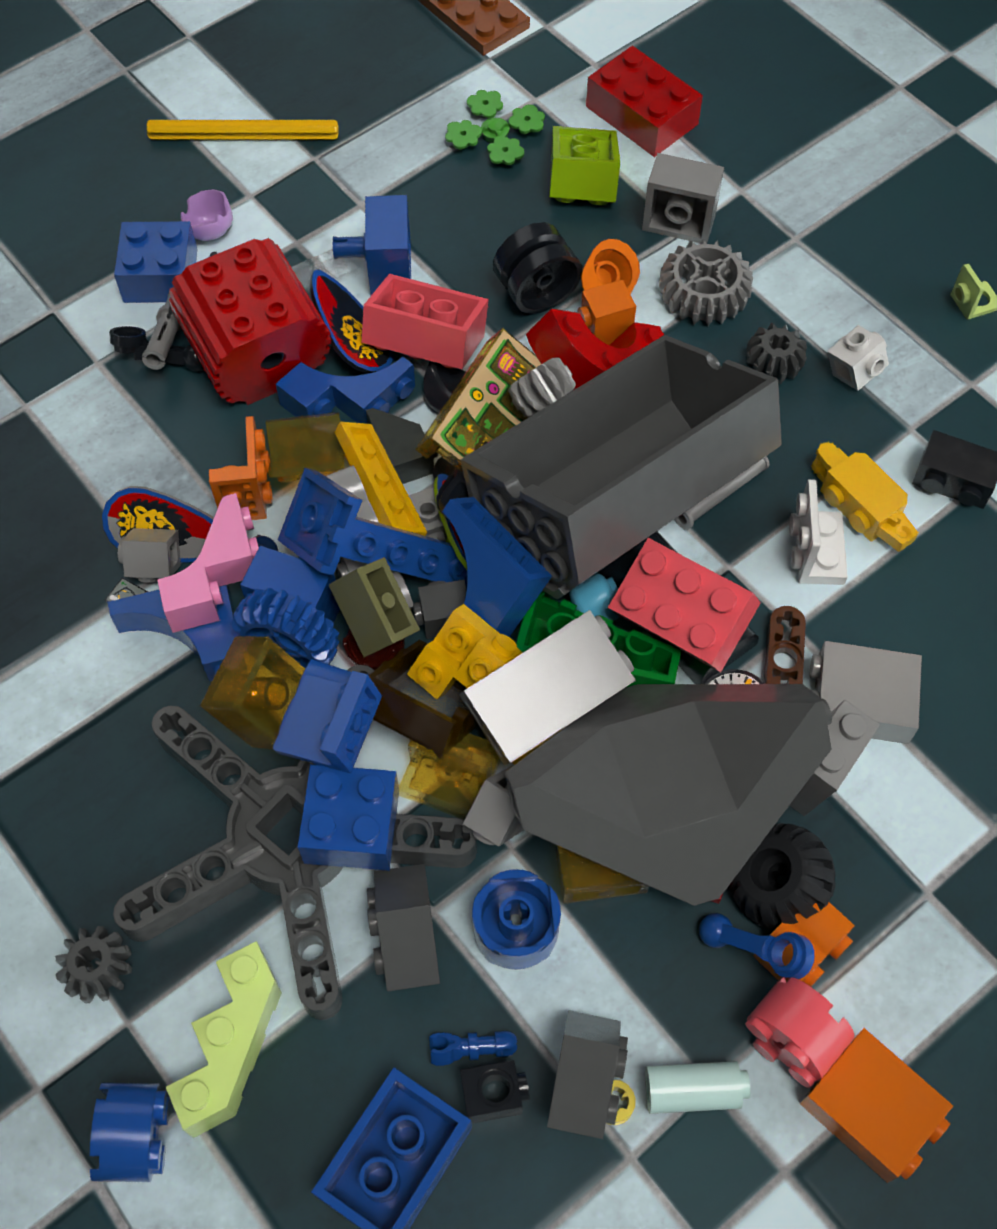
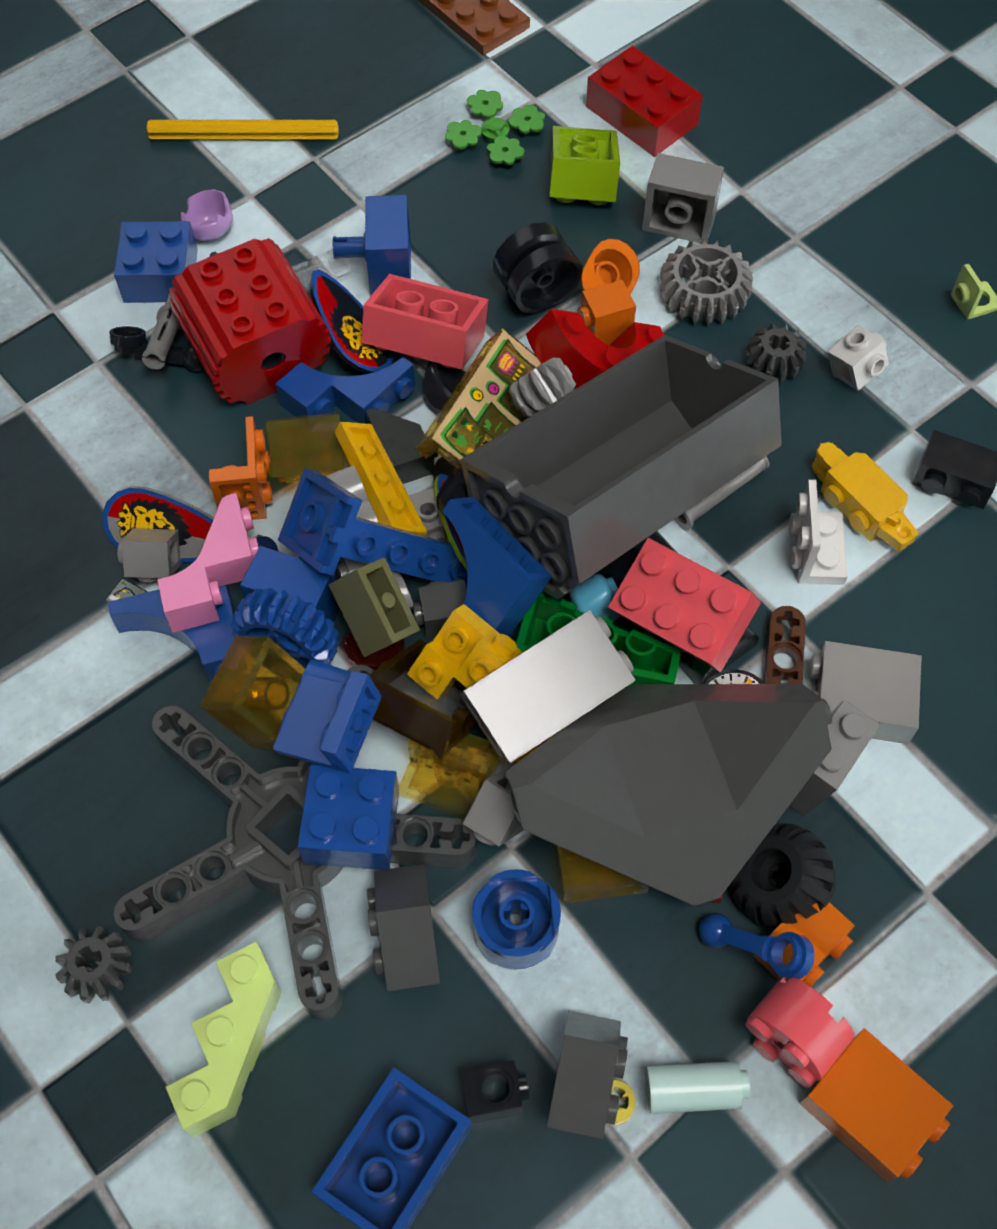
blue brick [90,1082,170,1182] -> none
blue piece [429,1031,517,1066] -> none

